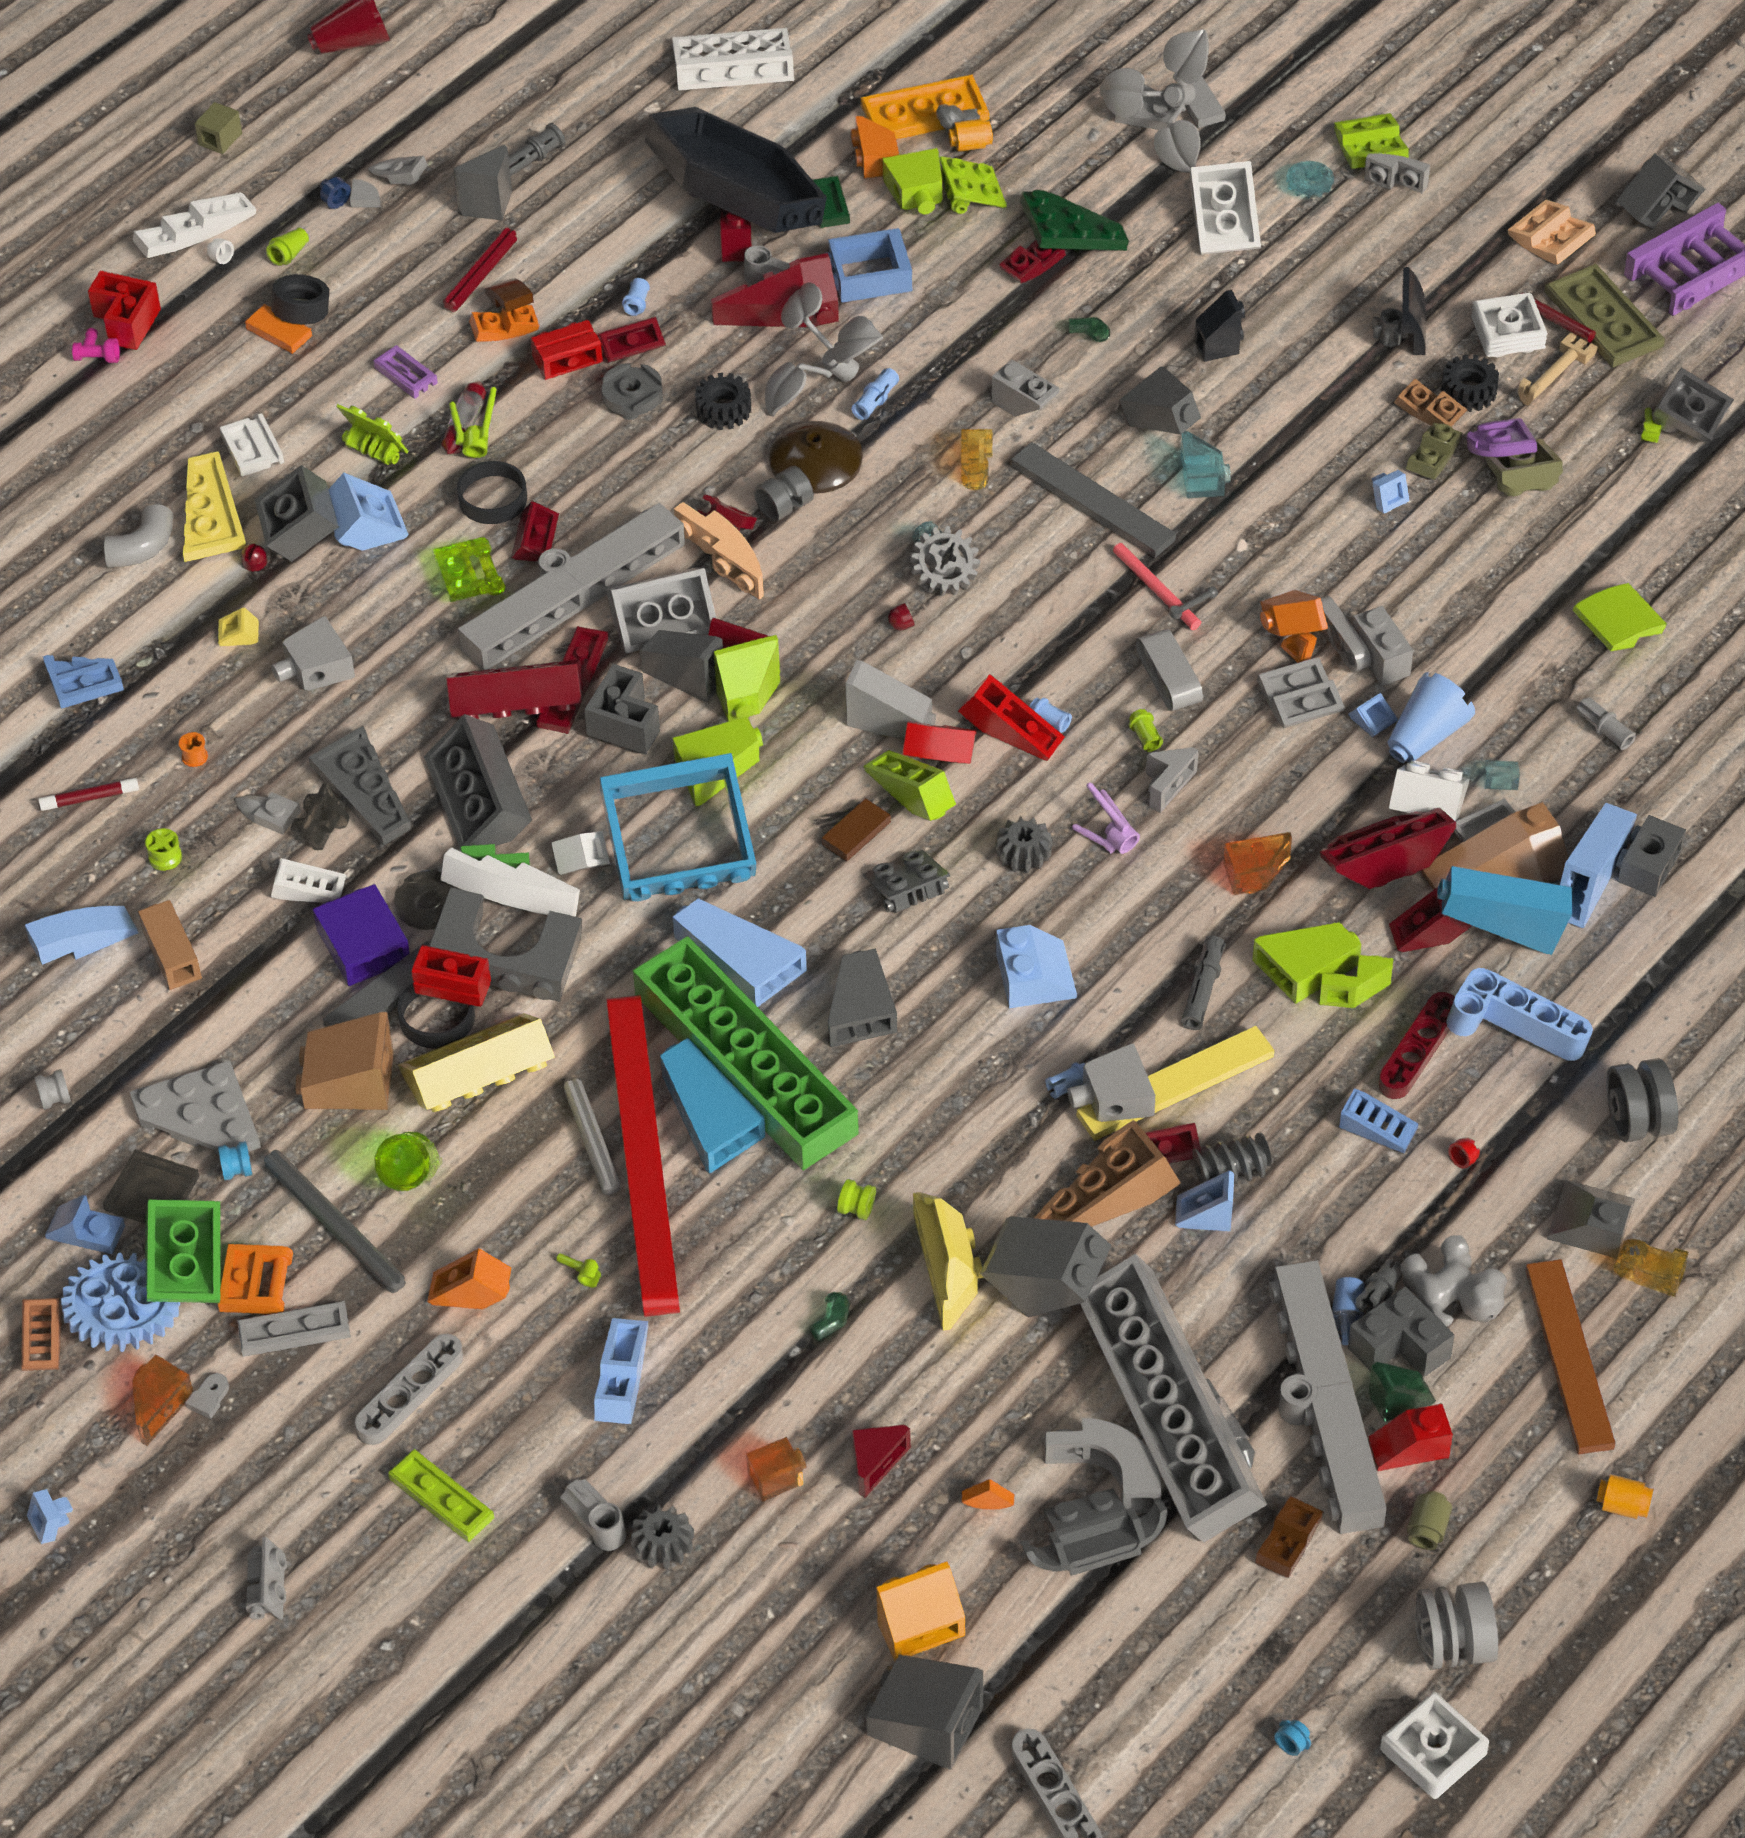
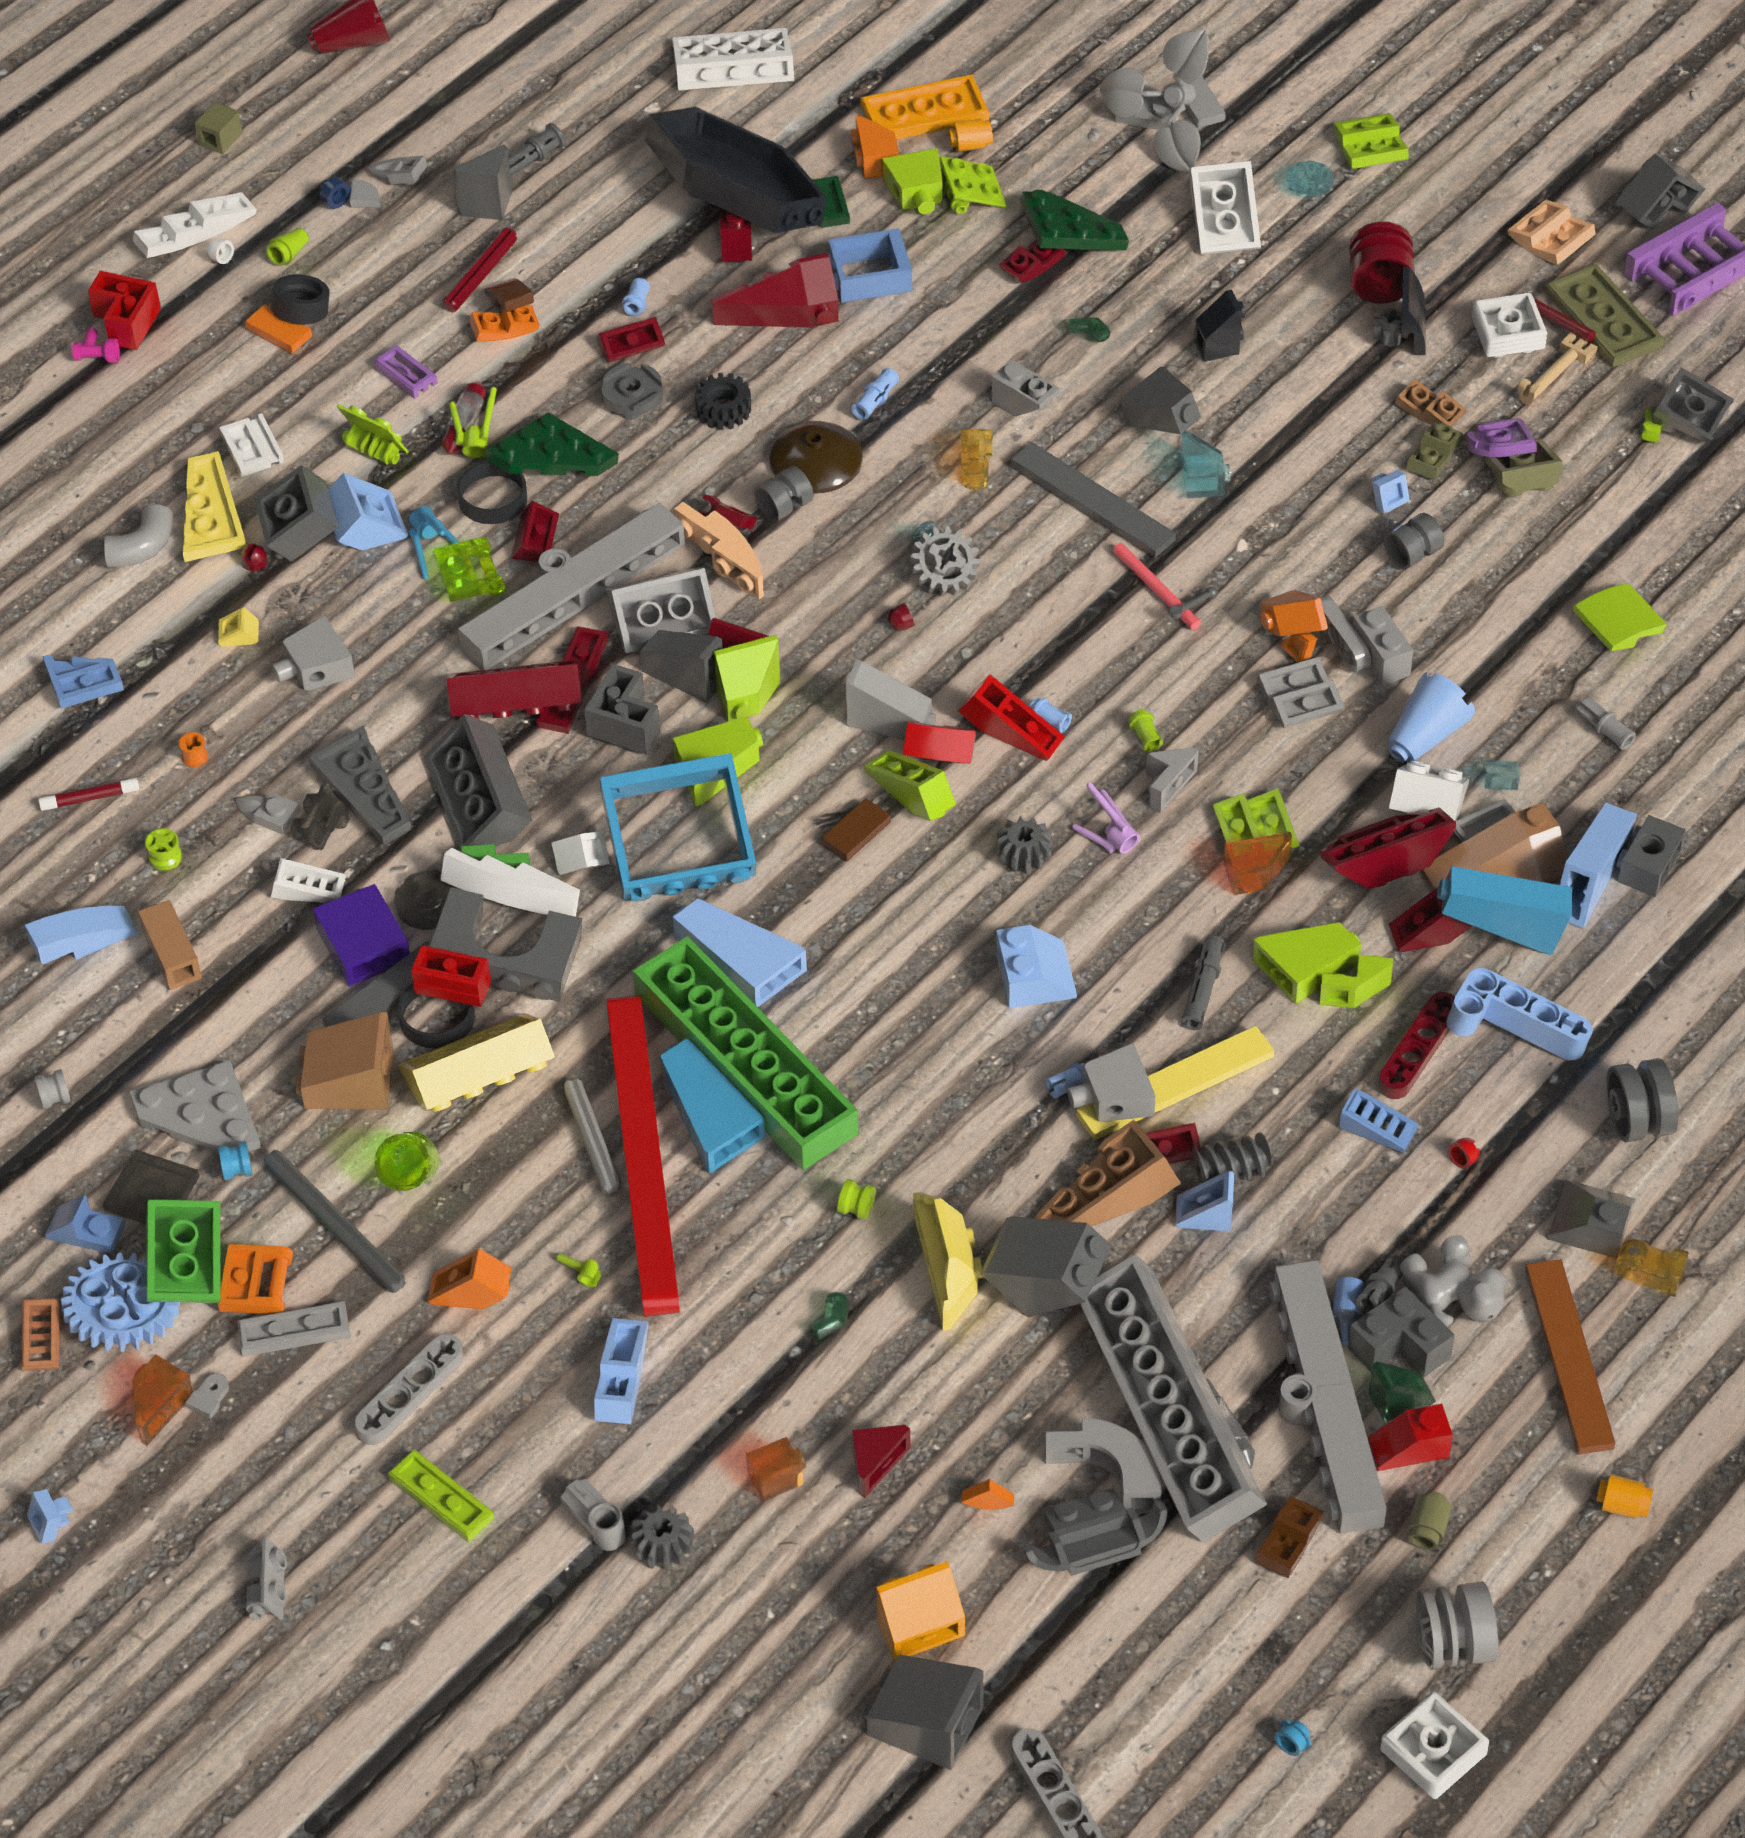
red brick [531,320,603,380] -> none
light grey piece [744,245,790,285] -> none
light grey plant [765,282,884,417] -> none
dark grey slope [828,948,897,1047] -> none
dark grey hinge [863,850,950,913] -> none
dark grey animal [936,104,980,131] -> none
light grey beam [1136,628,1203,711] -> none
light blue slope [1348,693,1398,737] -> none
light grey slope [1364,153,1430,194] -> none
black tyre [1441,354,1499,412] -> none
none -> dark azure plant [409,506,466,580]
none -> dark green plate [486,412,619,476]
none -> lime slope [1213,788,1300,859]
none -> dark red wheel [1349,222,1415,304]
none -> dark grey wheel [1383,513,1445,569]

